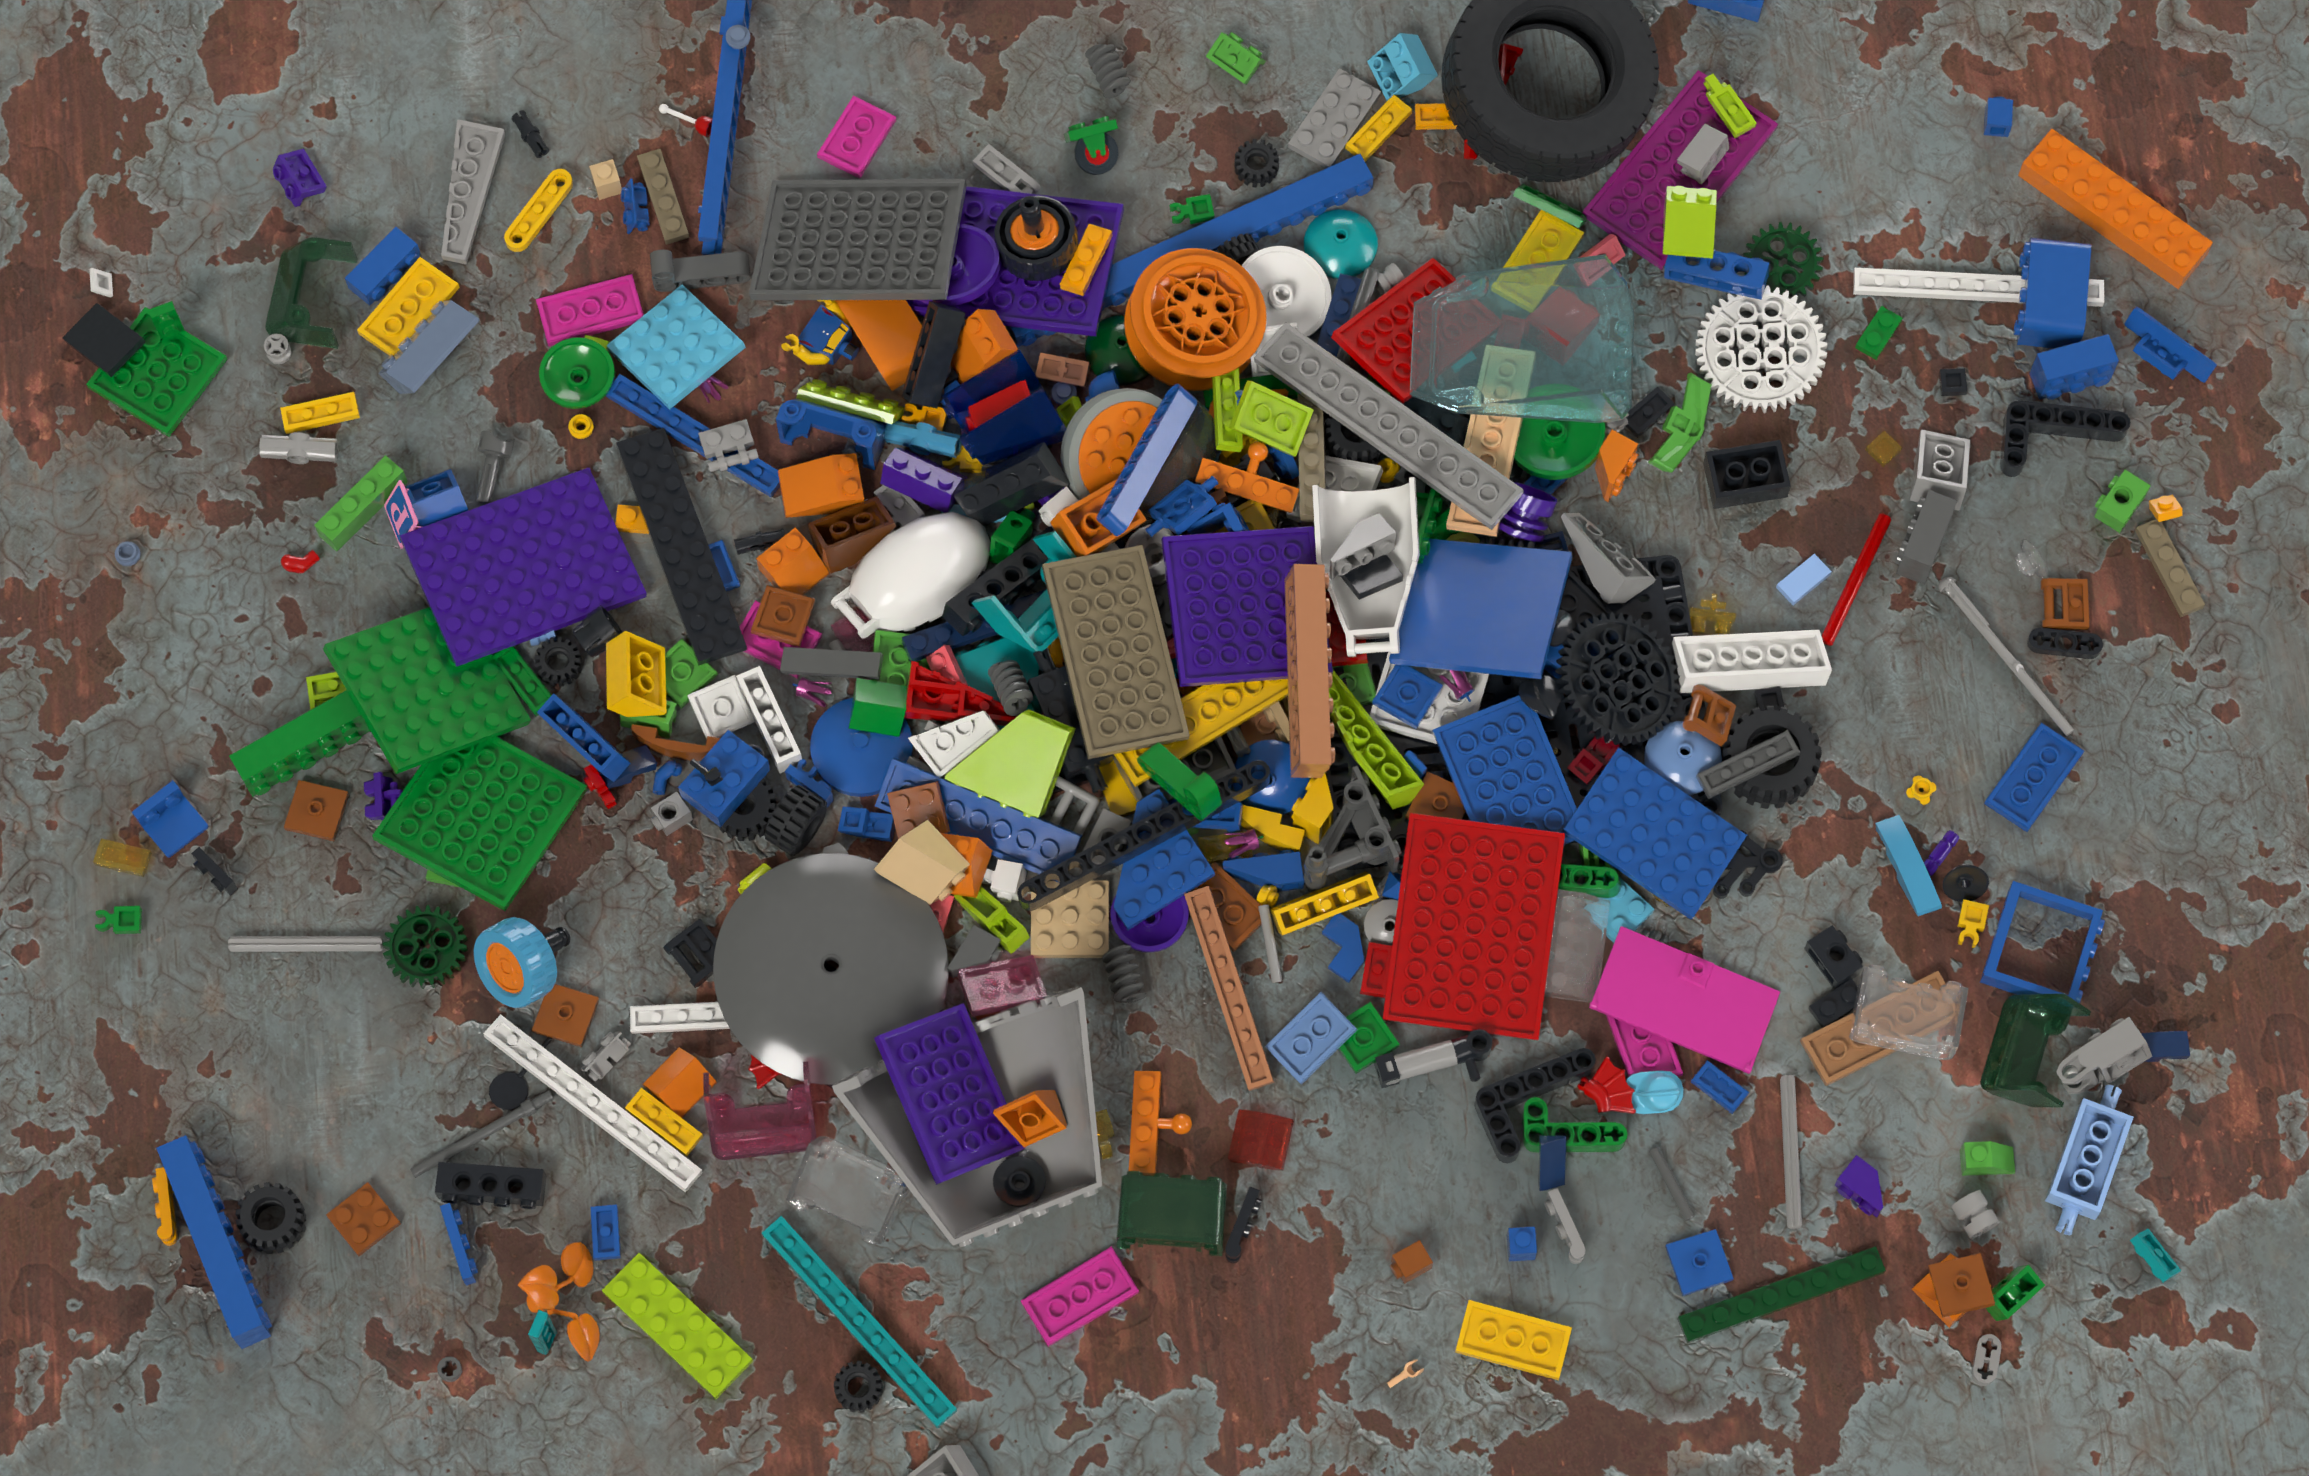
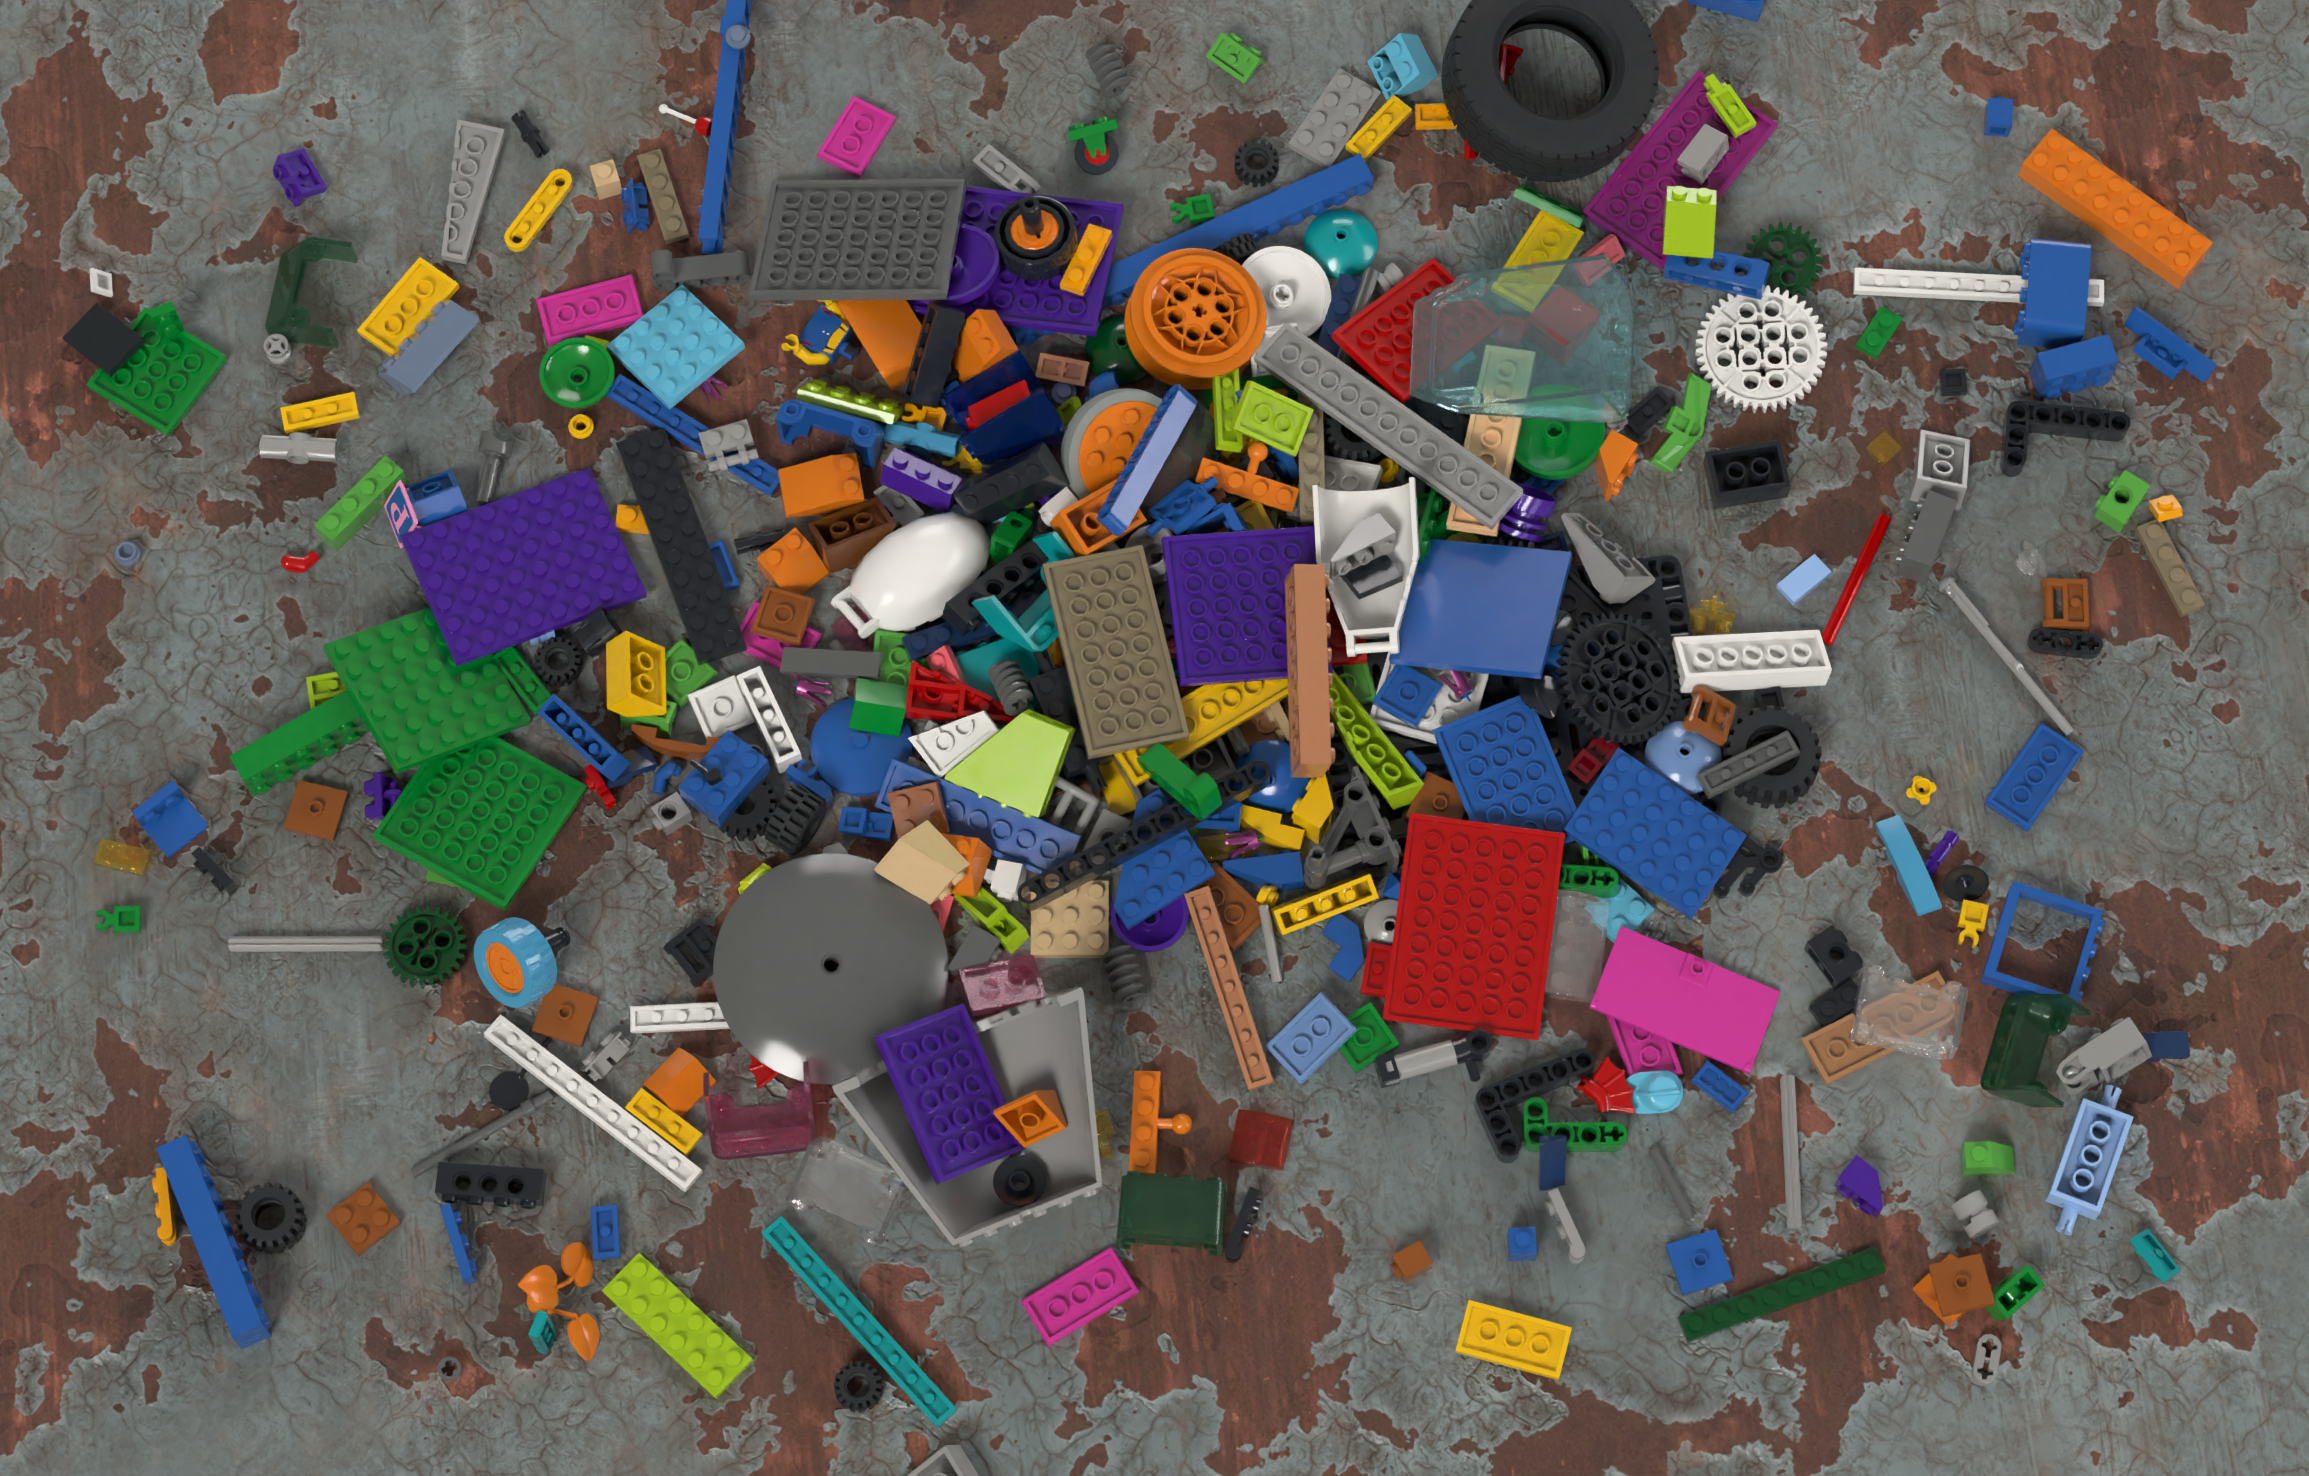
blue brick [345,227,421,306] -> none
light nougat hand [1387,1359,1424,1388] -> none

